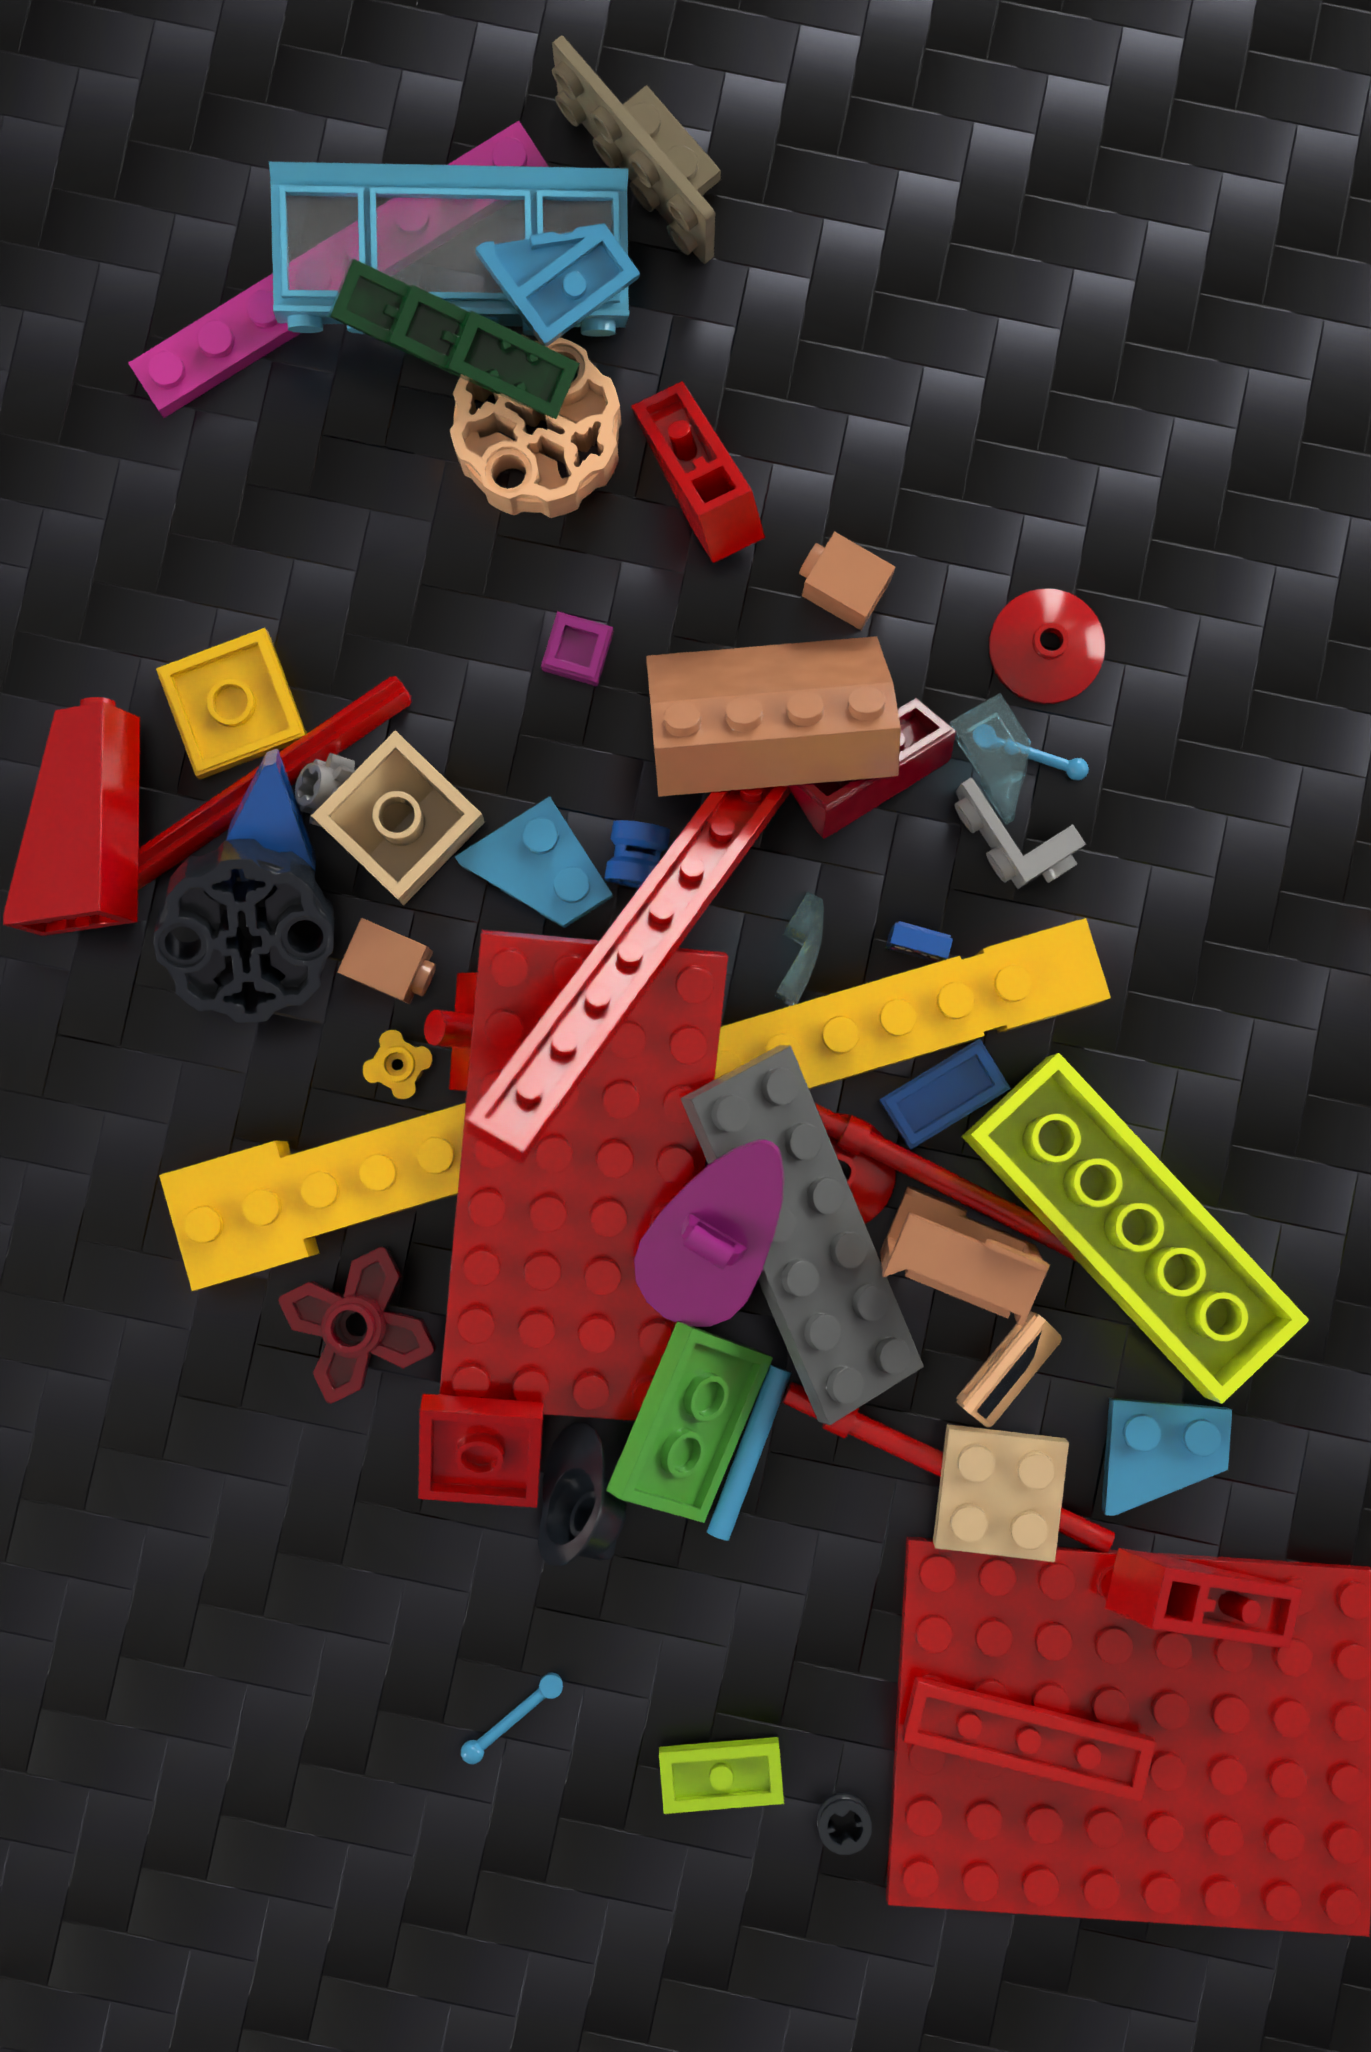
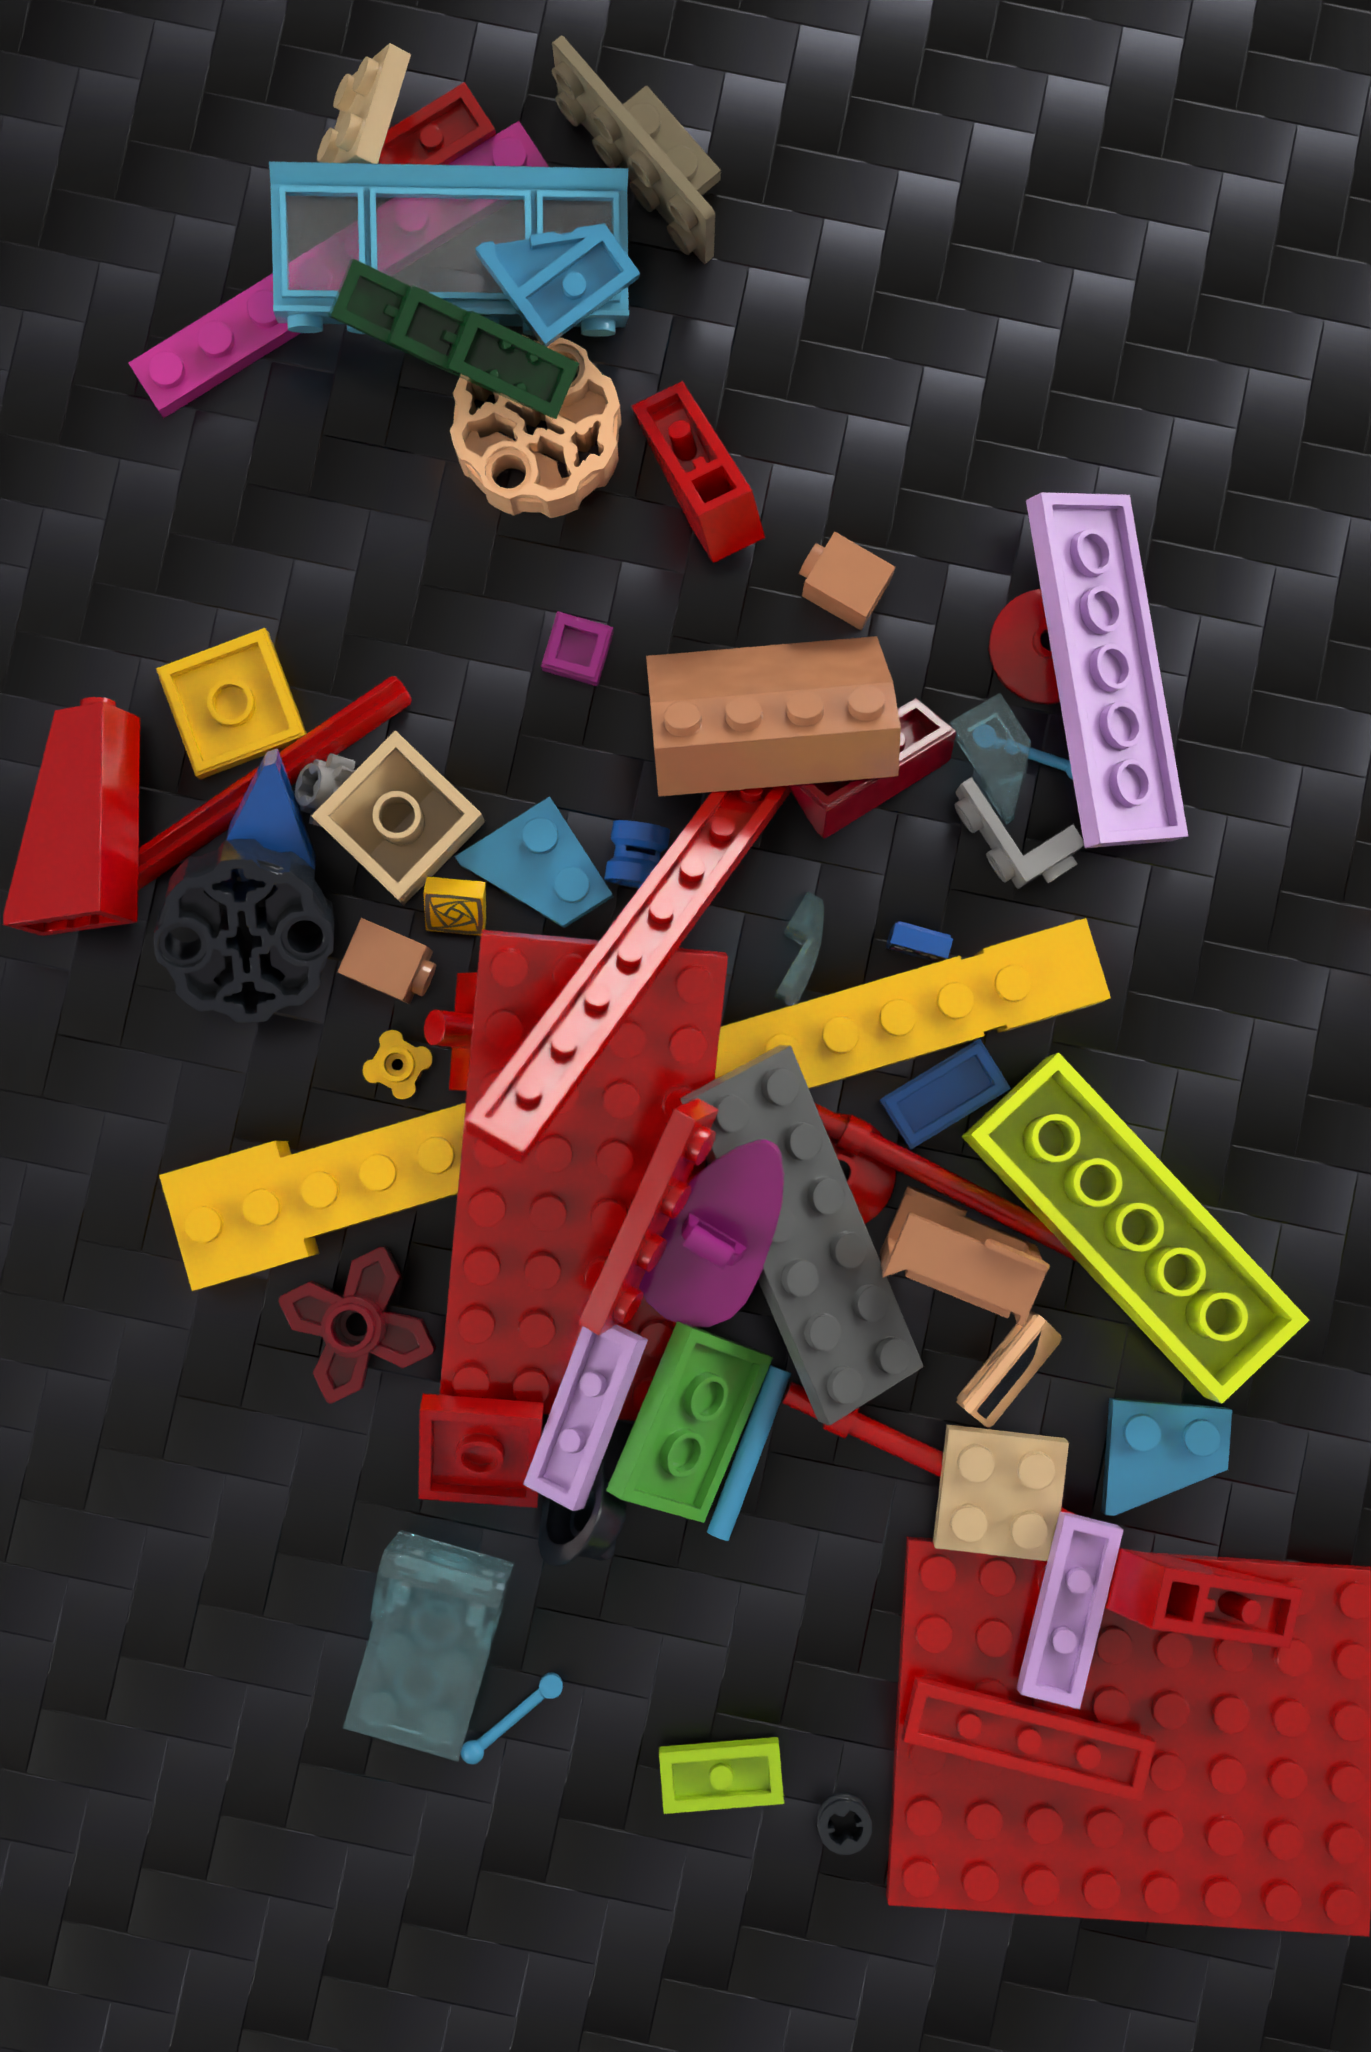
none -> tan plate [317,43,411,164]
none -> clear light blue bracket [343,1530,515,1761]
none -> red plate [378,82,496,165]
none -> yellow tile [423,877,486,936]
none -> lavender plate [523,1324,648,1511]
none -> red plate [579,1098,719,1335]
none -> lavender plate [1016,1511,1123,1709]
none -> lavender plate [1026,492,1188,848]

